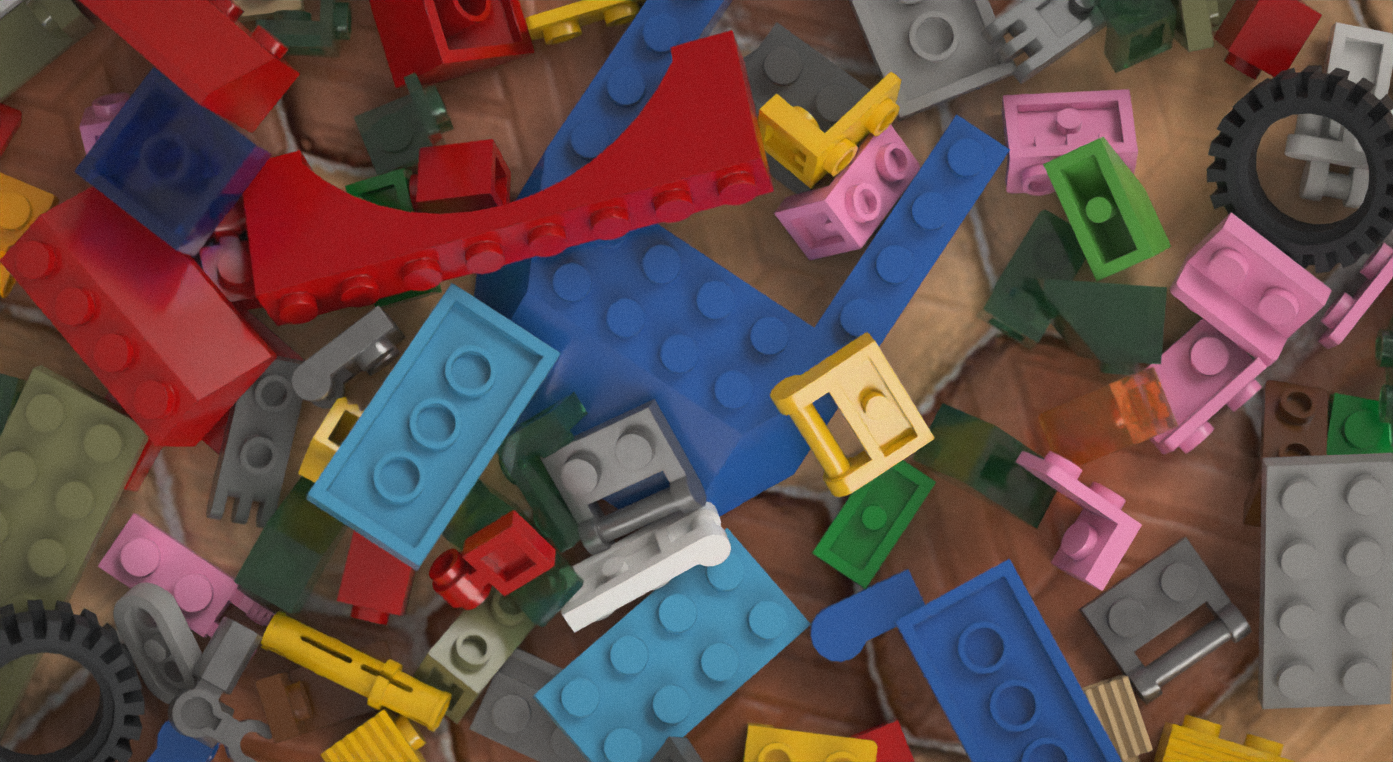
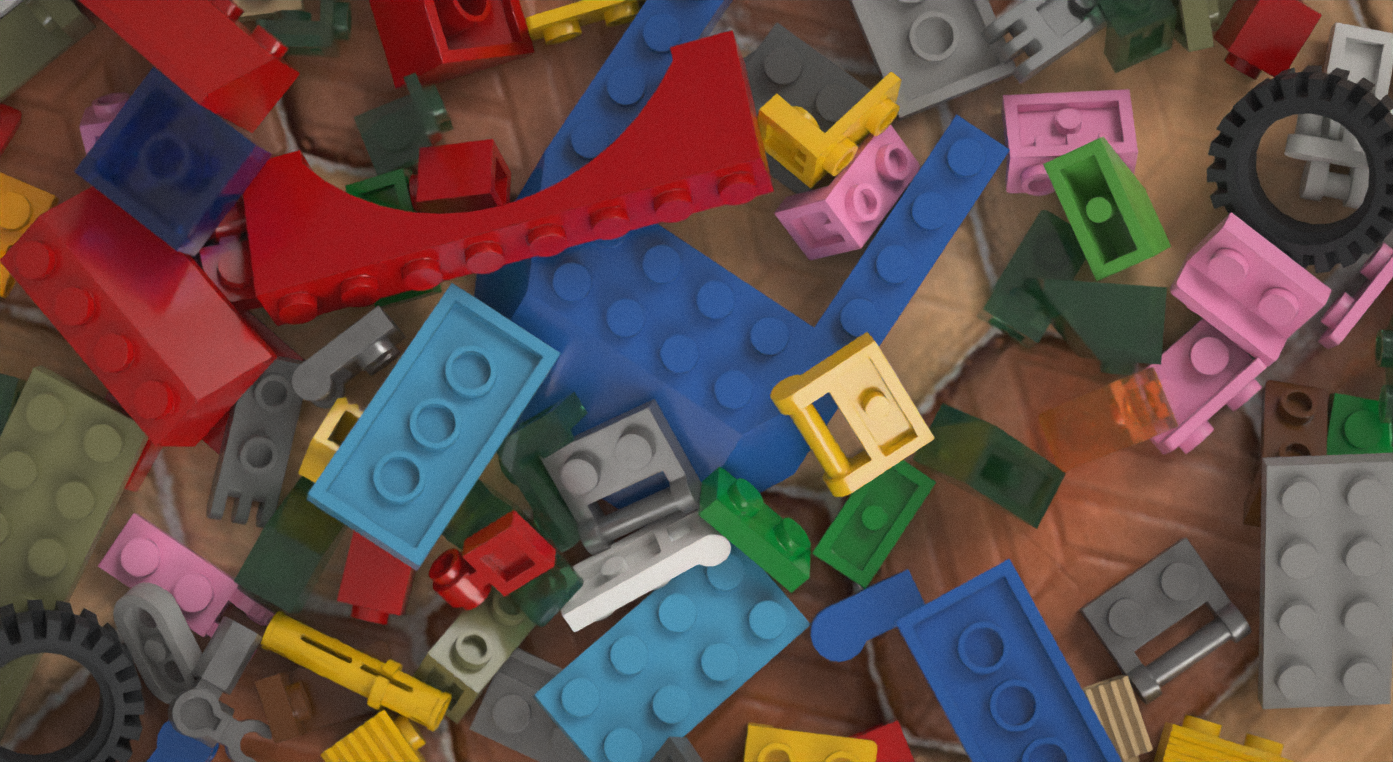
bright pink bracket [1016,451,1142,591] -> none
none -> green plate [698,466,811,593]

